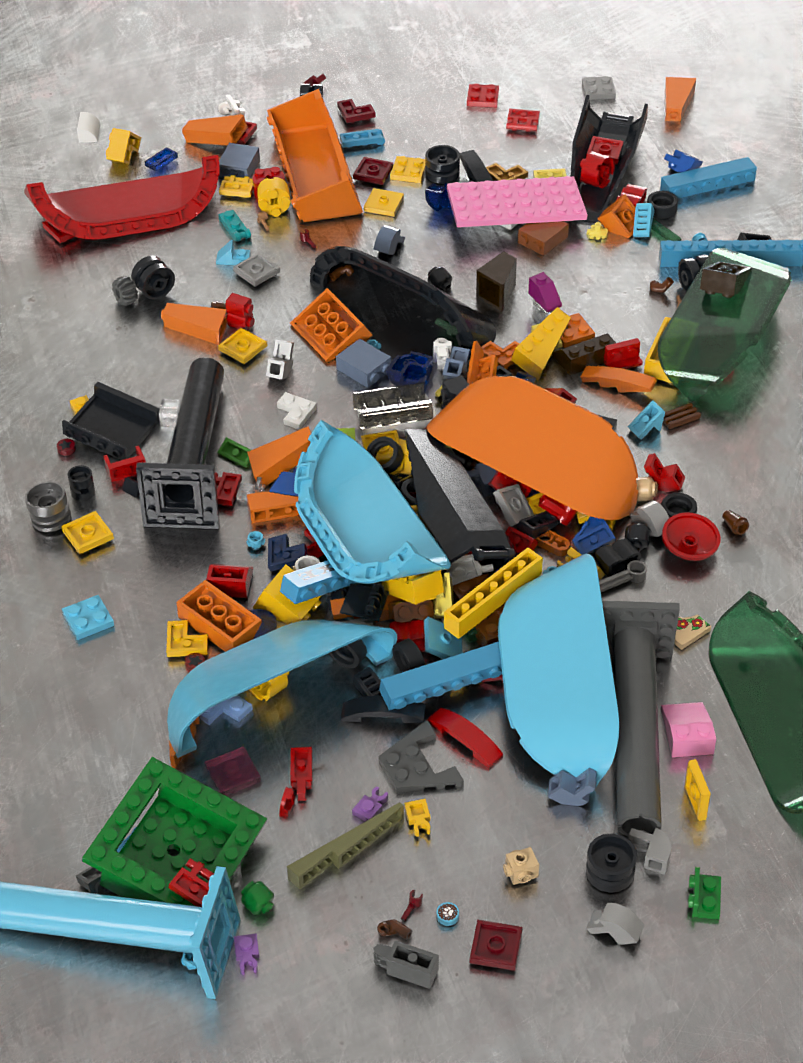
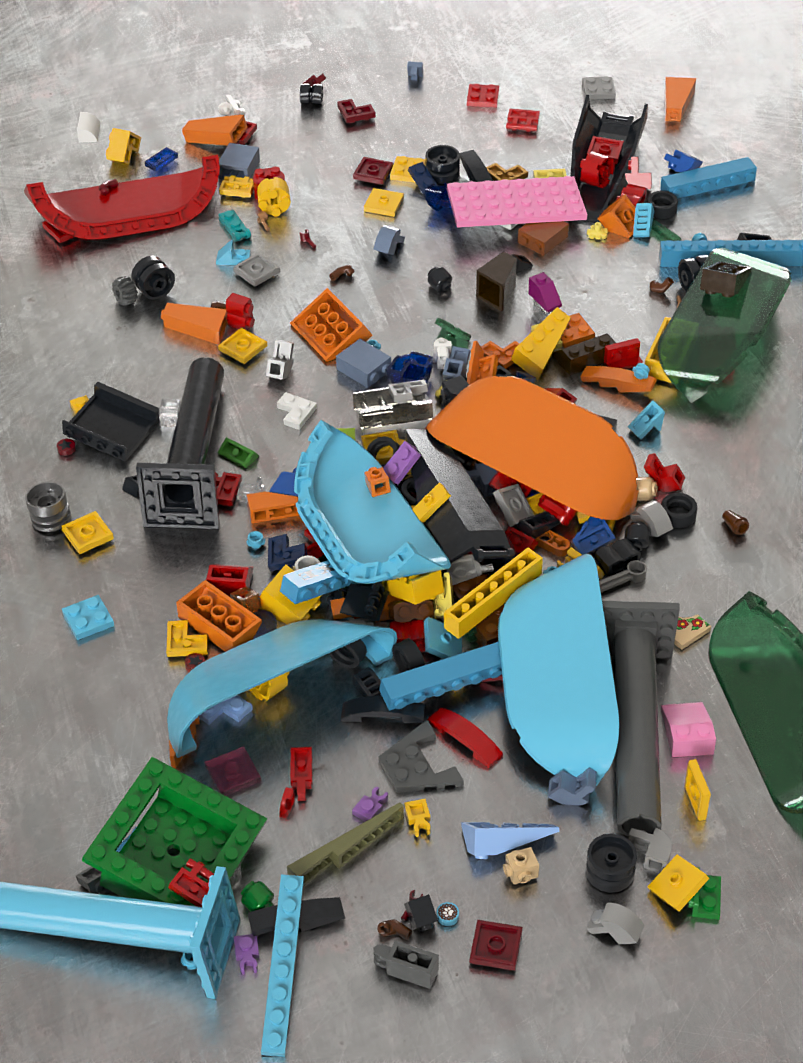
black wheel [67,465,95,501] -> none
red panel [103,446,146,482] -> none
orange slope [247,426,312,489] -> none
orange windscreen [266,89,363,223] -> none
black windscreen [310,246,496,359] -> none
dark azure plate [340,129,385,148] -> none
red dish [662,512,721,561] -> none
reddish brown tile [663,403,701,430] -> none
none -> dark red arm [99,179,118,195]
none -> clear orange brick [230,586,262,613]
none -> black slope [248,897,345,936]
none -> medium azure plate [261,874,304,1057]
none -> orange brick [364,467,391,497]
none -> medium lavender bracket [383,441,421,485]
none -> light grey plate [388,380,428,404]
none -> black brick [404,894,438,932]
none -> sand blue tile [407,61,424,81]
none -> dark blue plate [408,162,438,195]
none -> yellow plate [412,482,451,523]
none -> light blue wedge [461,822,559,859]
none -> black slope [512,254,533,273]
none -> brick [625,156,652,189]
none -> medium azure plate [632,363,650,379]
none -> yellow plate [647,854,709,912]

